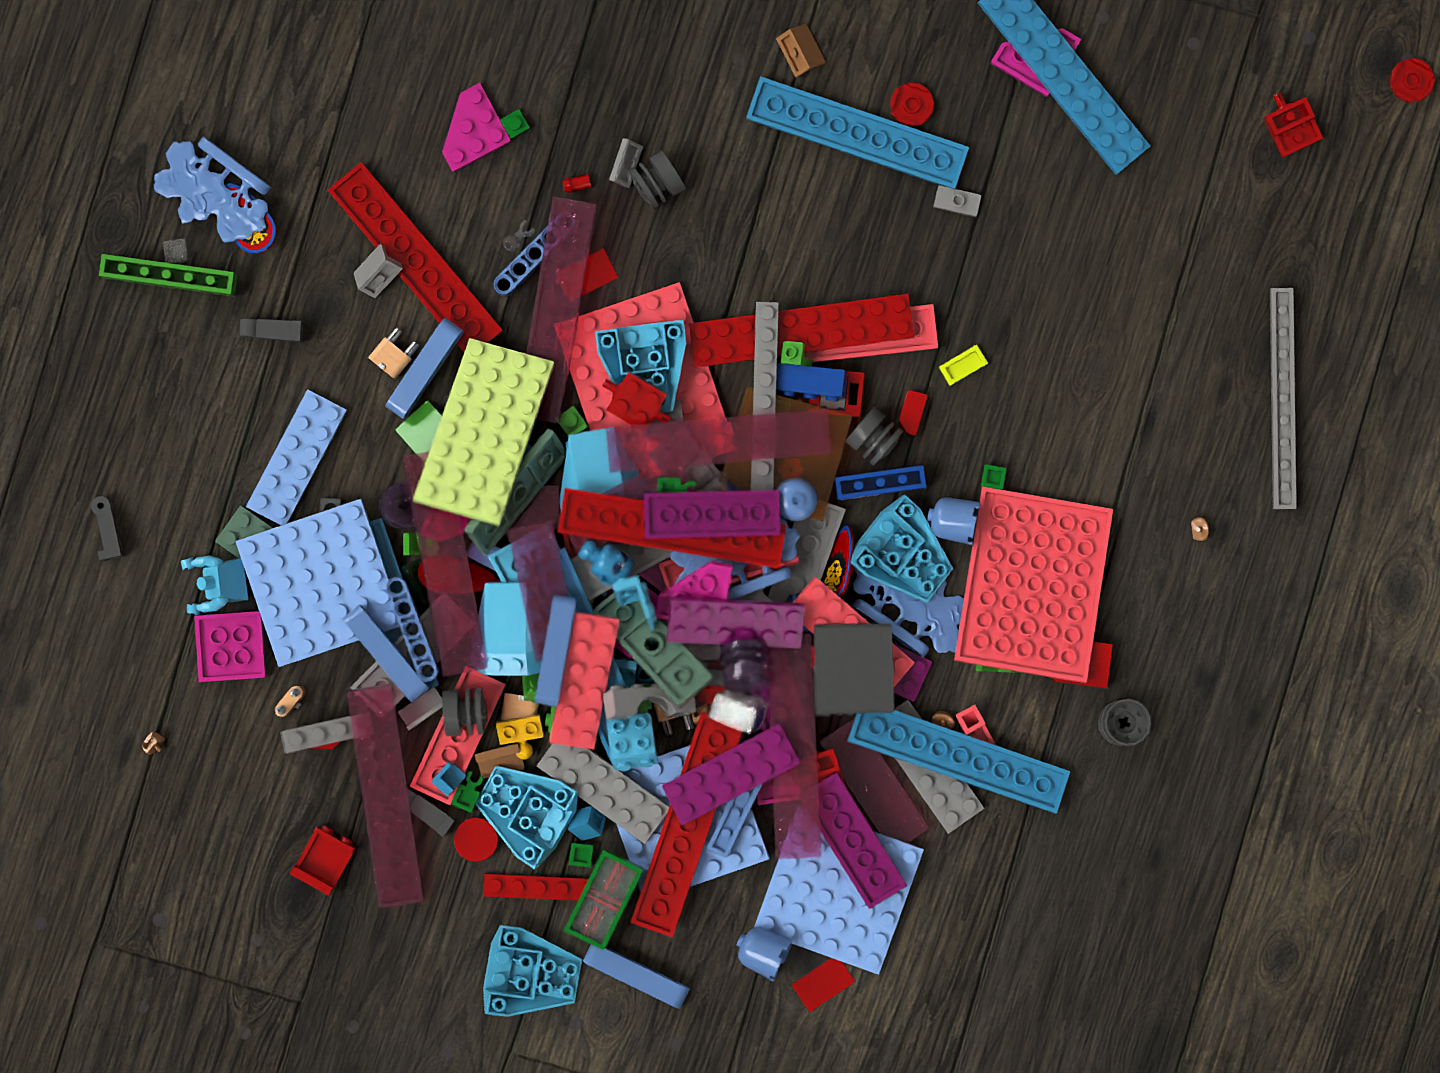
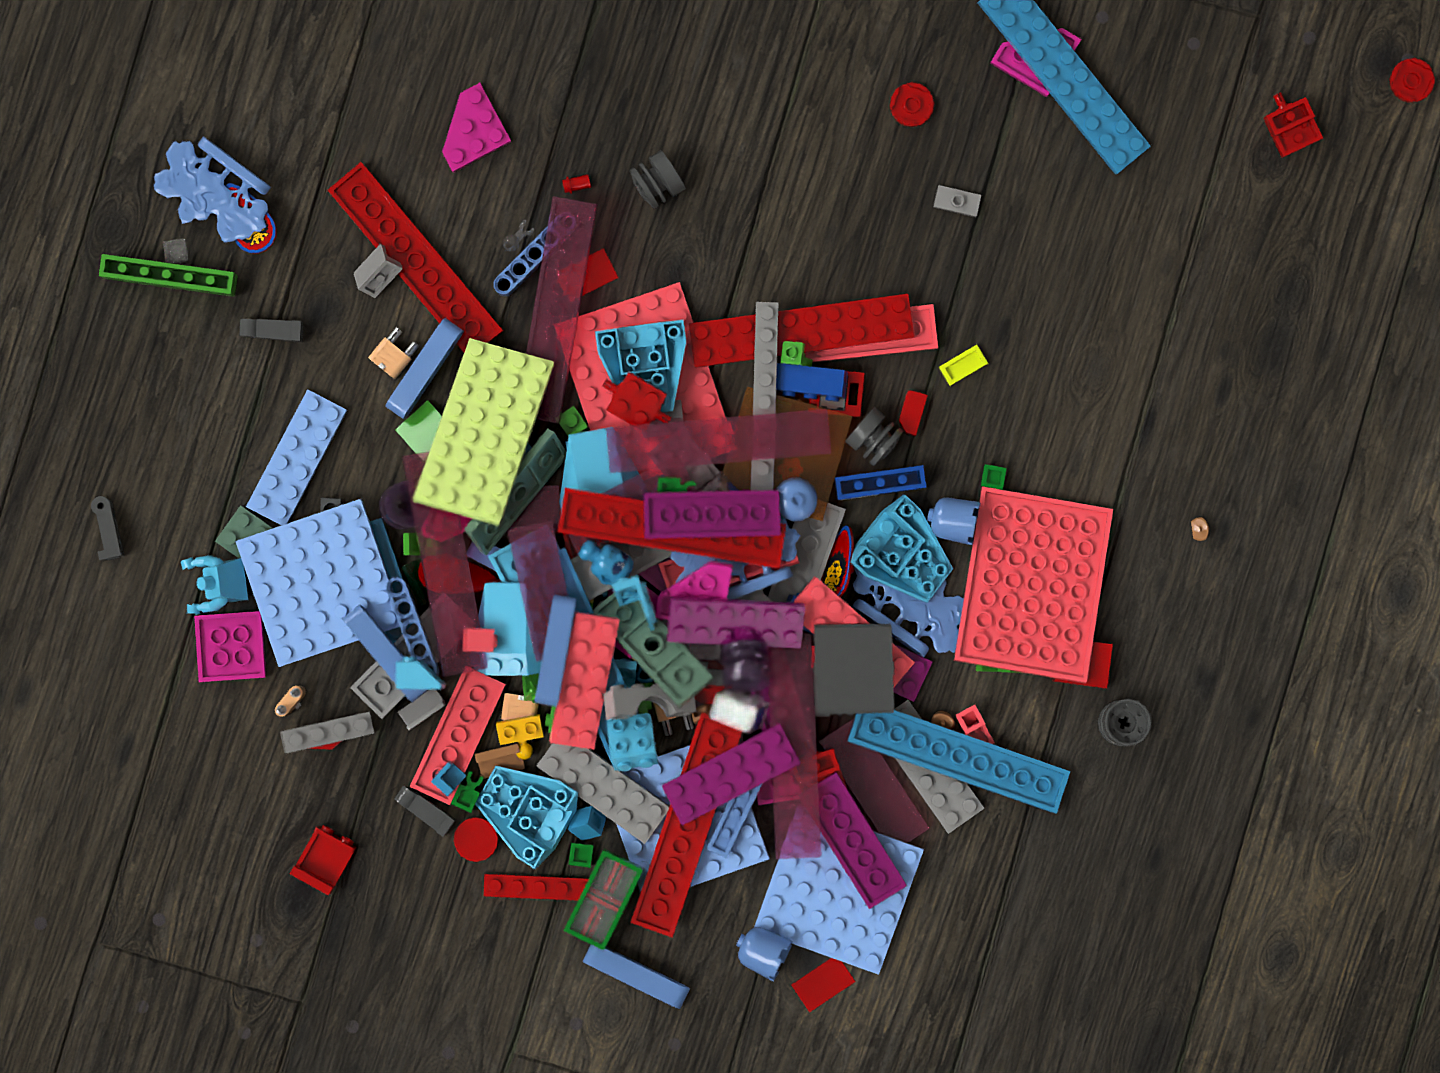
medium nougat piece [142,731,165,755] -> none
clear pink plate [347,684,423,909] -> none
dark grey wheel [442,688,487,737] -> none
medium azure wedge [483,925,582,1017] -> none
green plate [500,109,530,140] -> none
light grey plate [609,138,643,188] -> none
dark azure plate [746,76,969,189] -> none
medium nougat panel [776,24,825,77] -> none
light grey plate [1270,288,1296,509] -> none
none -> medium azure slope [396,657,445,689]
none -> coral brick [463,628,497,652]

